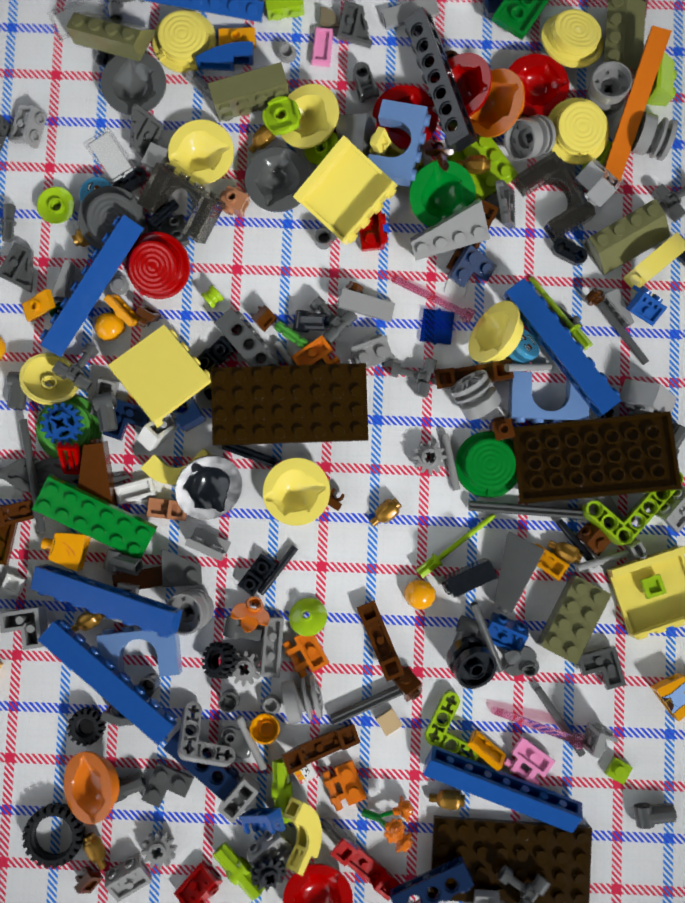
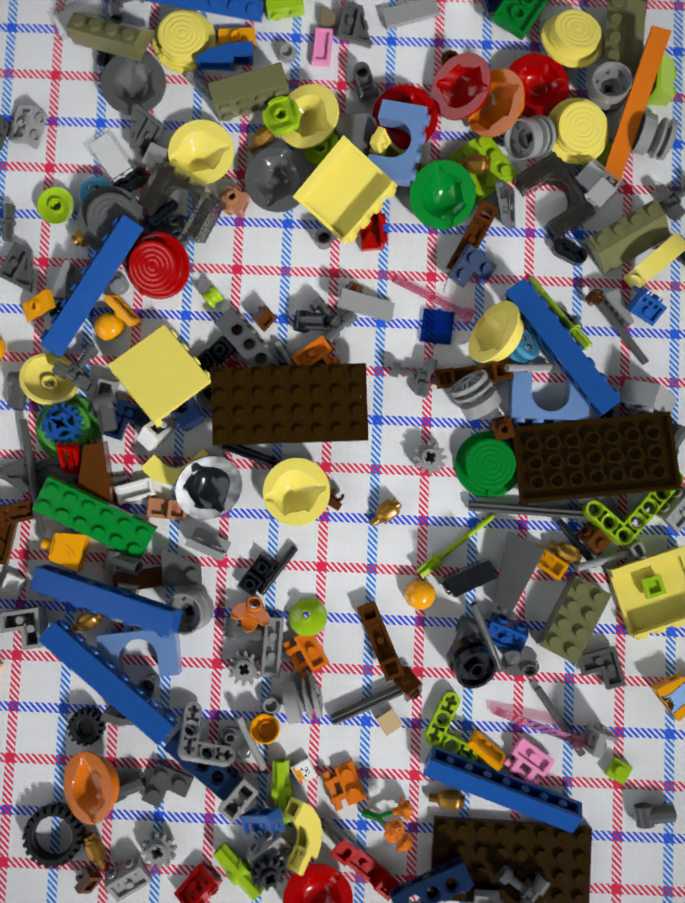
reddish brown tile [135,305,162,328] -> none
black tyre [202,642,238,679] -> none
dark grey wheel [218,689,240,713] -> none
bright green axle [274,321,308,349] -> none
reddish brown slope [281,724,361,775] -> none
light grey bracket [350,334,394,369] -> none
black brick [404,7,478,153] -> none
light grey wedge [410,198,490,260] -> none
reddish brown sword [425,142,454,171] -> none
light grey bar [441,433,460,491] -> none

